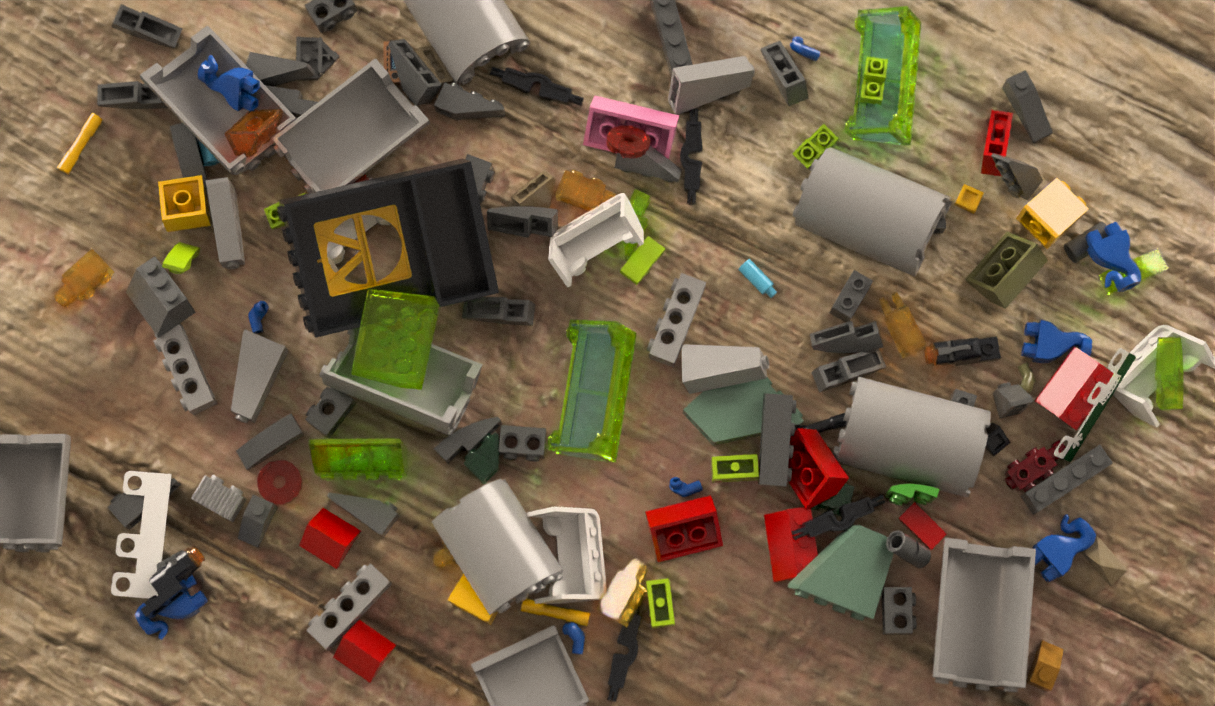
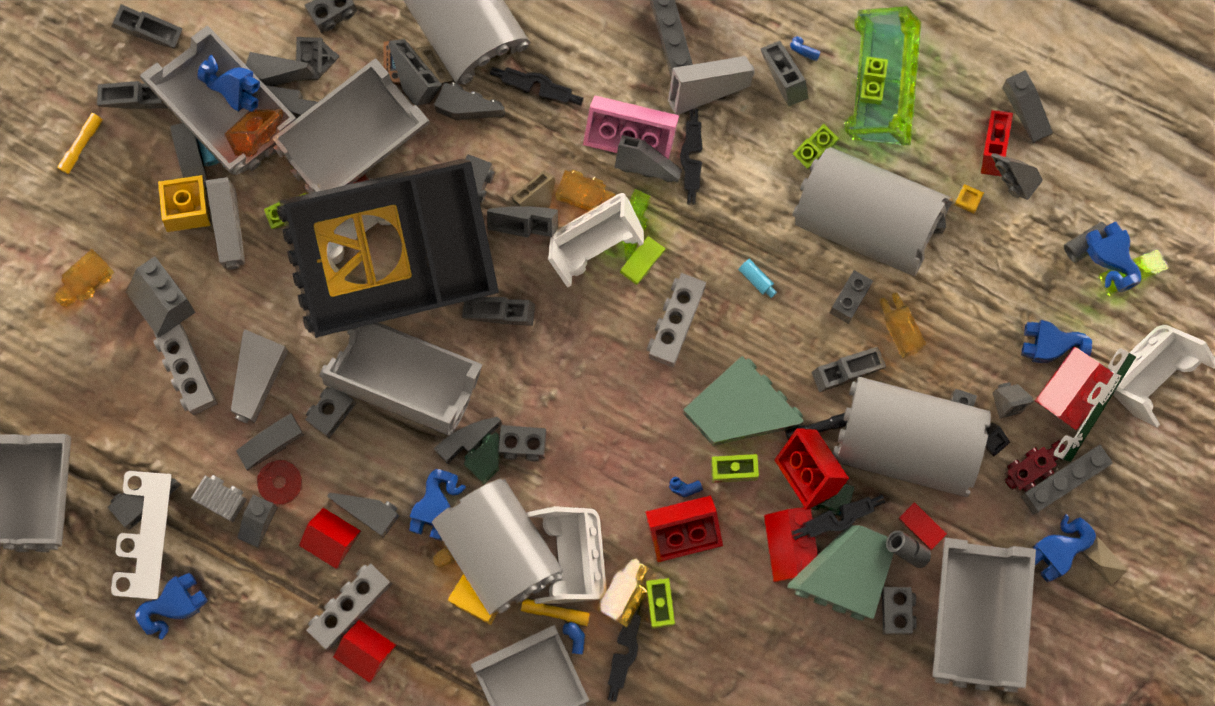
black plate [140,546,205,618] -> none
lime slope [162,242,200,274] -> none
blue arm [248,301,269,334] -> none
clear neon green slope [308,439,408,480] -> none
clear neon green slope [351,289,440,390] -> none
windscreen [548,319,637,463] -> none
clear red tile [606,126,650,158] -> none
light grey slope [681,344,769,394] -> none
dark grey brick [758,393,796,486] -> none
dark grey slope [810,321,884,353] -> none
bright green slope [885,484,940,506] -> none
black plate [924,337,1001,366] -> none
olive slope [965,232,1048,309] -> none
slope [1016,178,1088,249] -> none
olive arm [1018,362,1035,394] -> none
pearl gold slope [1026,640,1063,692] -> none
clear neon green slope [1155,337,1184,410] -> none
none -> blue hips [409,469,466,541]

